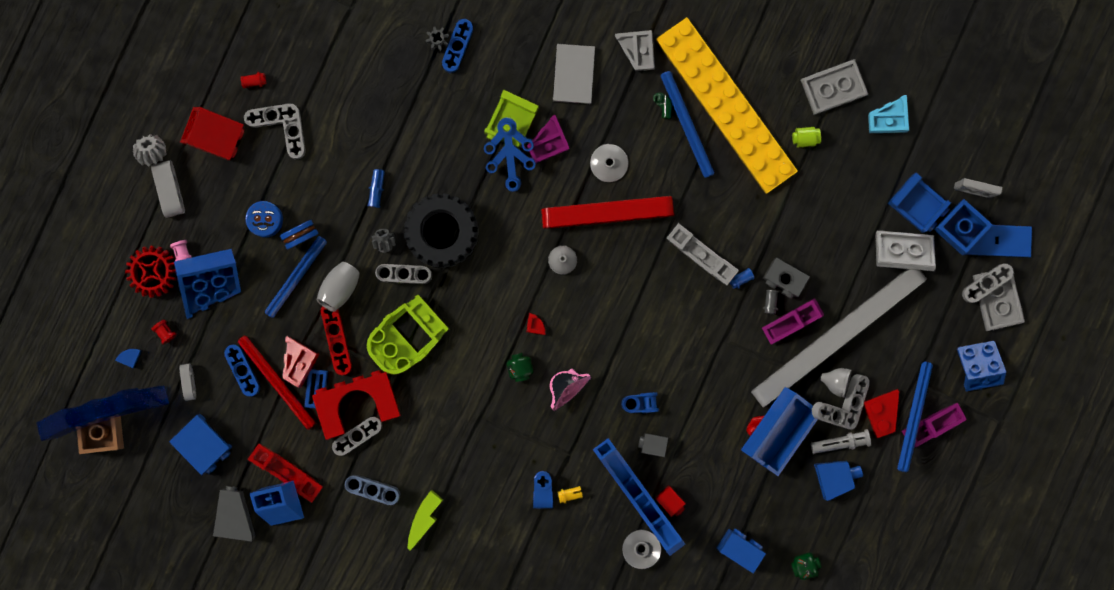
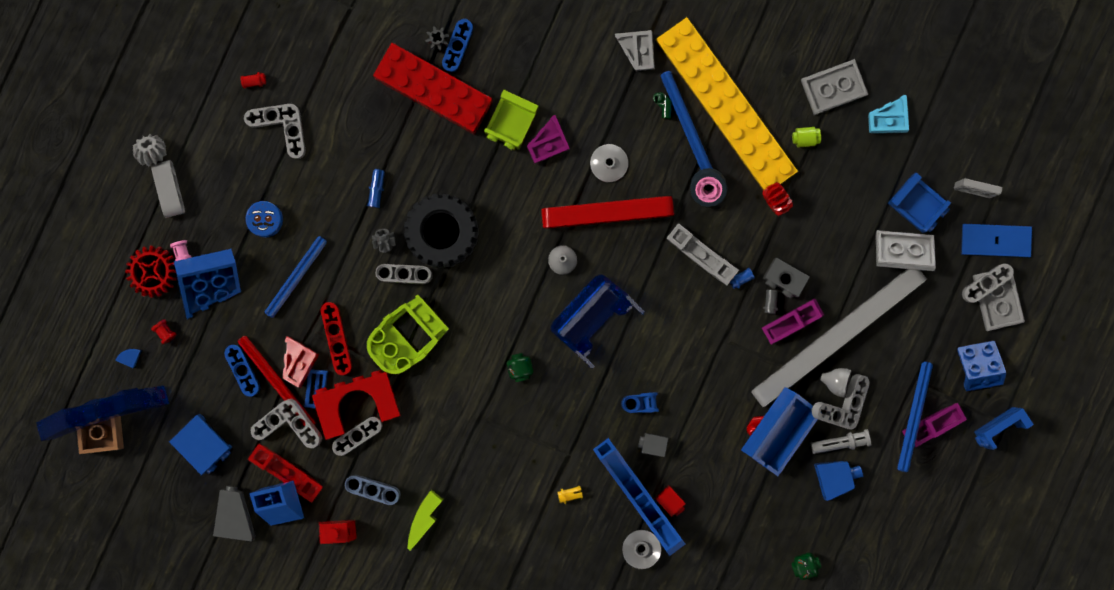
red slope [180,107,244,160] -> none
light grey beam [180,363,196,401] -> none
blue head [280,220,318,249] -> none
light grey piece [317,262,360,312] -> none
blue plant [484,117,536,191] -> none
red tile [526,313,545,335] -> none
blue piece [533,471,553,509] -> none
hat [550,369,591,411] -> none
light grey tile [553,44,595,104] -> none
blue brick [717,528,766,573] -> none
red wing [863,389,899,438] -> none
blue brick [934,199,992,255] -> none
none -> light grey beam [251,399,322,448]
none -> red torso [319,520,356,544]
none -> red brick [373,43,493,135]
none -> clear blue windscreen [551,275,645,369]
none -> wheel [690,168,727,207]
none -> red gear [763,182,793,216]
none -> blue panel [974,407,1034,450]

